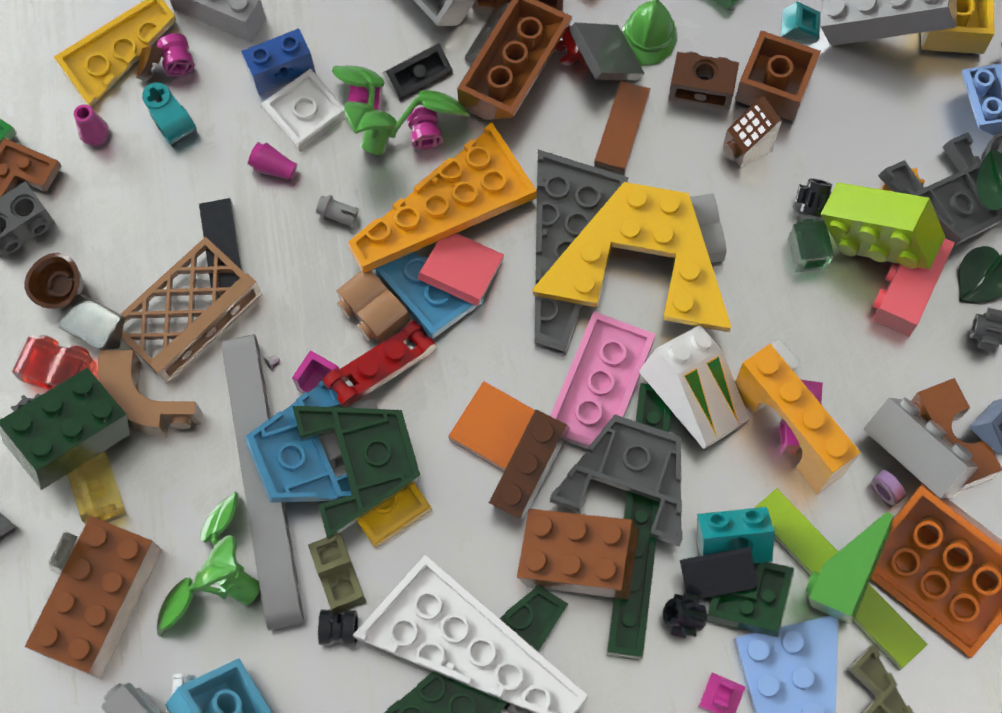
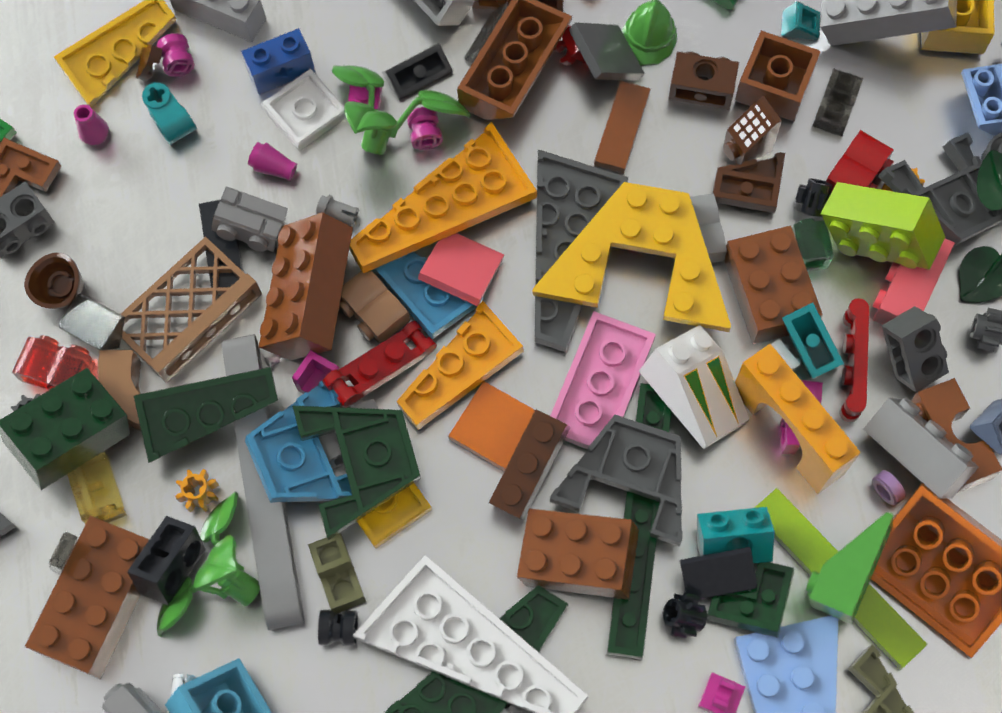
none -> black brick [127,516,206,605]
none -> dark green wing [134,367,278,463]
none -> light orange gear [175,469,219,512]
none -> light grey brick [211,186,288,252]
none -> dark orange brick [259,212,353,360]
none -> light orange wing [396,301,524,430]
none -> reddish brown wing [713,152,785,213]
none -> dark orange brick [724,225,823,345]
none -> teal slope [782,303,844,379]
none -> clear smoke slope [812,69,863,136]
none -> red brick [826,130,894,192]
none -> red plate [839,298,869,423]
none -> dark grey brick [881,306,949,392]

